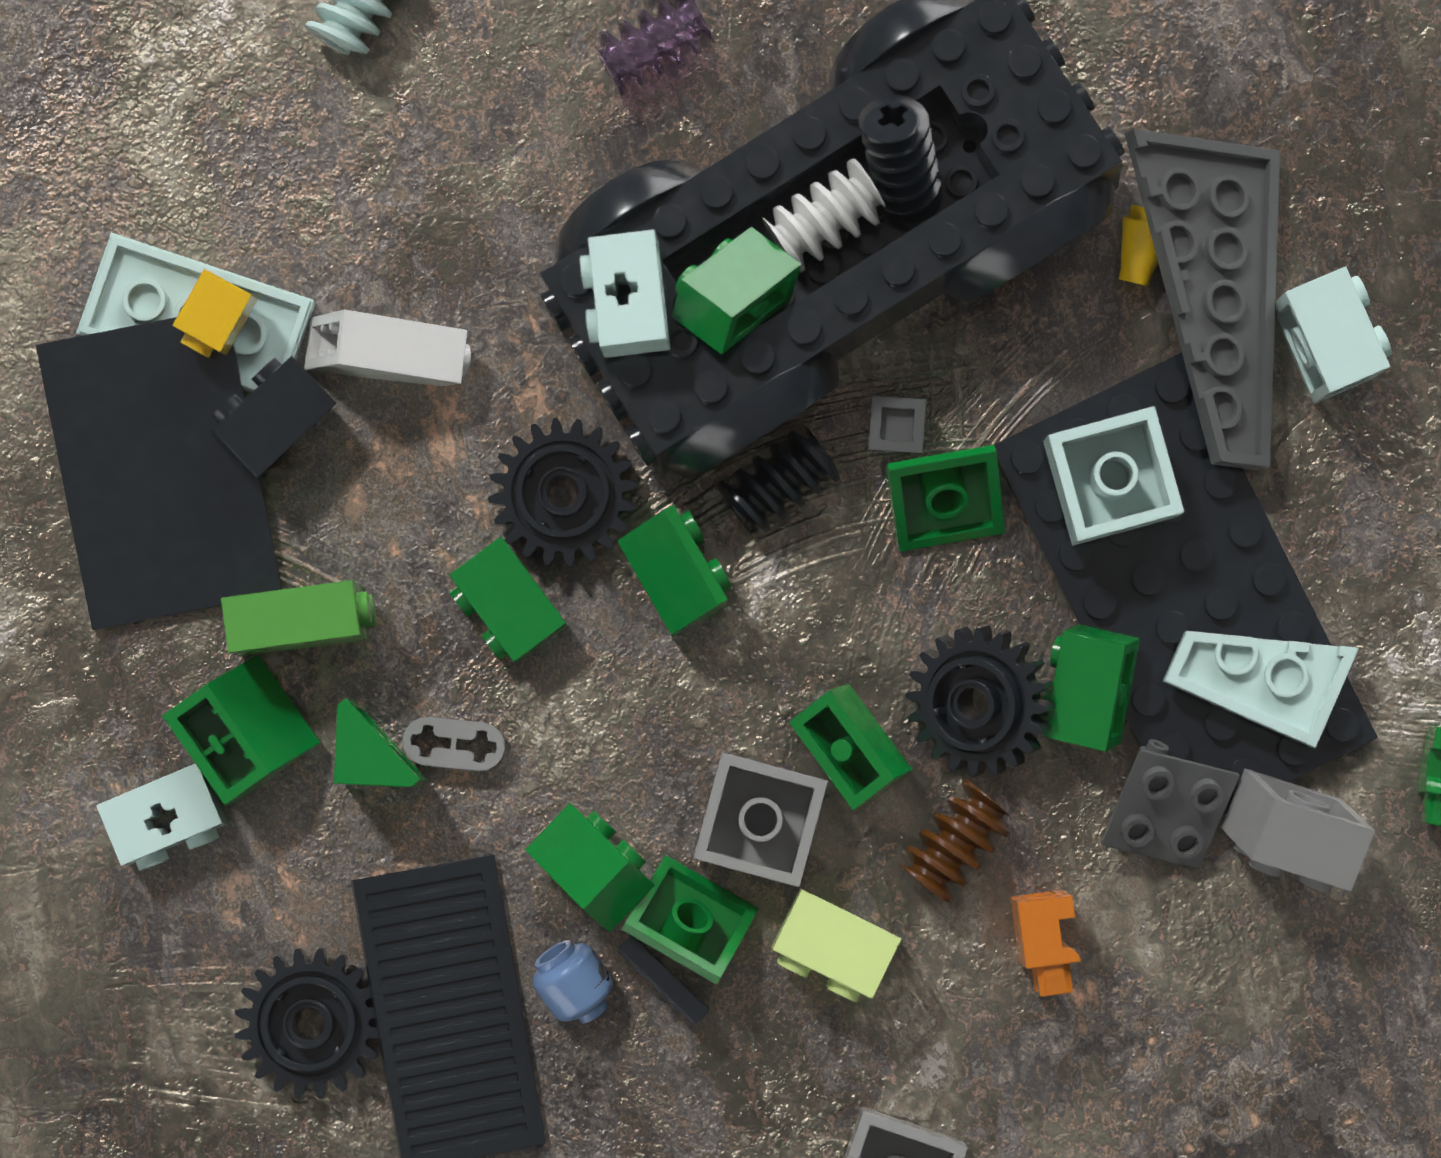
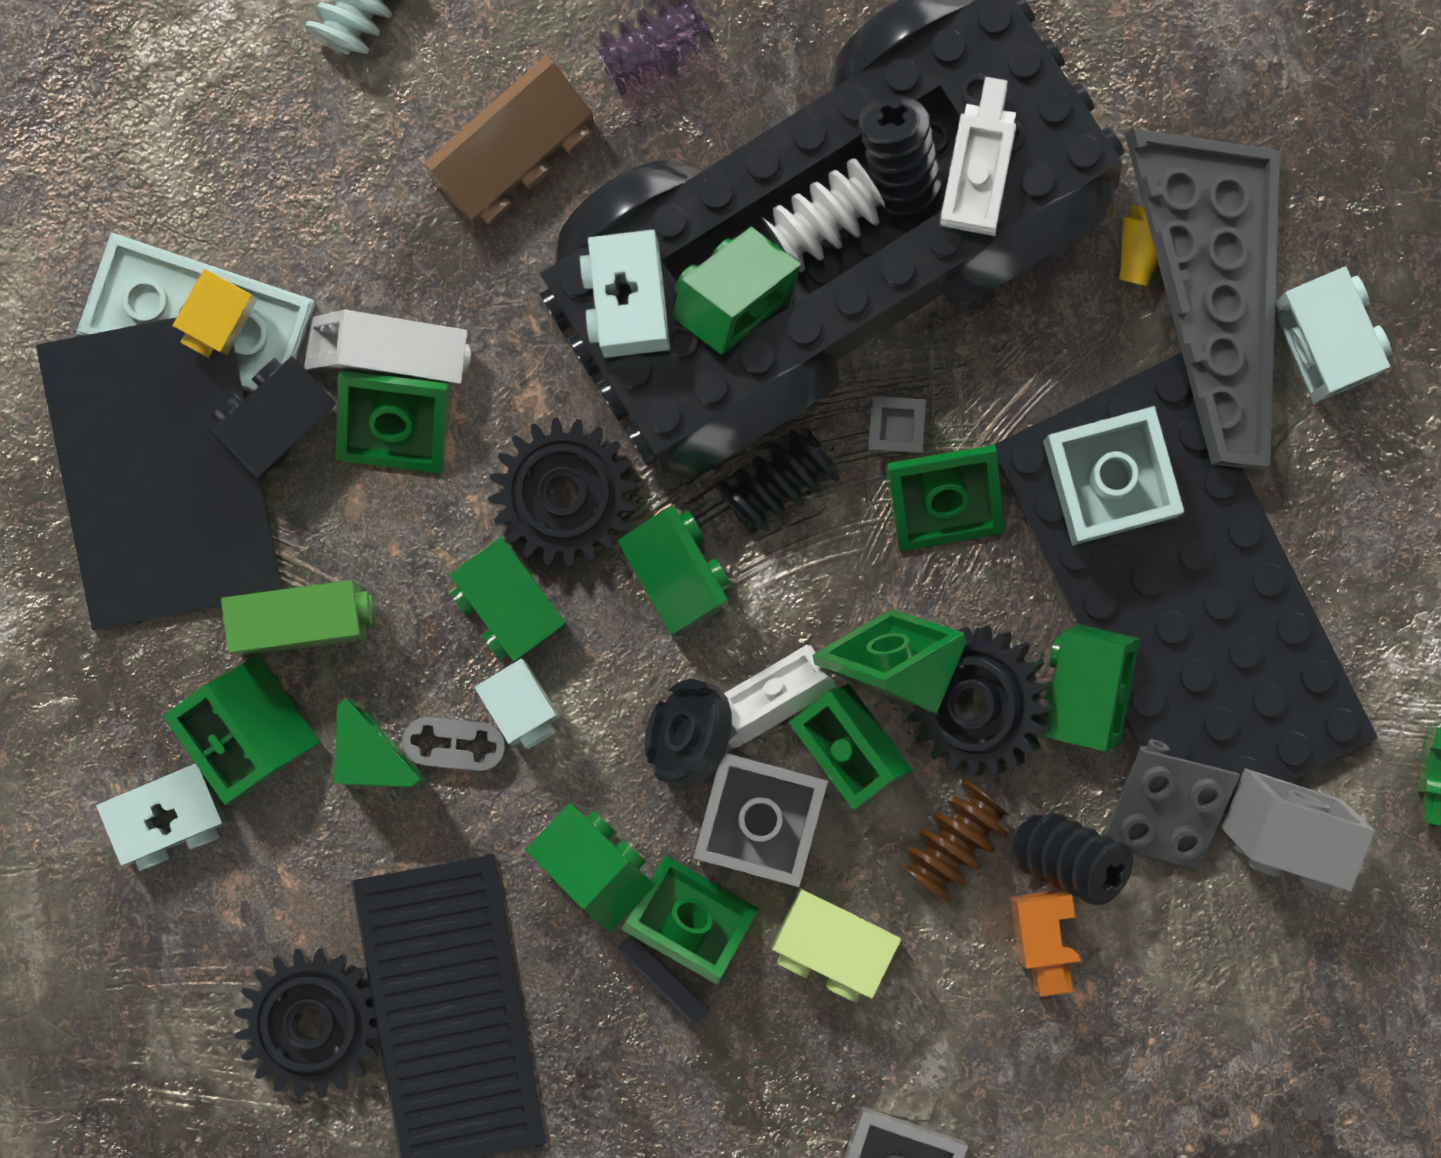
medium blue head [532,940,613,1024] -> none
light aqua wing [1163,631,1359,748] -> none
none -> green slope [336,370,453,474]
none -> medium nougat slope [424,54,594,228]
none -> light aqua brick [474,658,560,749]
none -> black tile [645,678,732,788]
none -> white hinge [724,645,837,752]
none -> green slope [812,609,966,714]
none -> white hinge [940,77,1016,236]
none -> black piece [1012,812,1134,905]

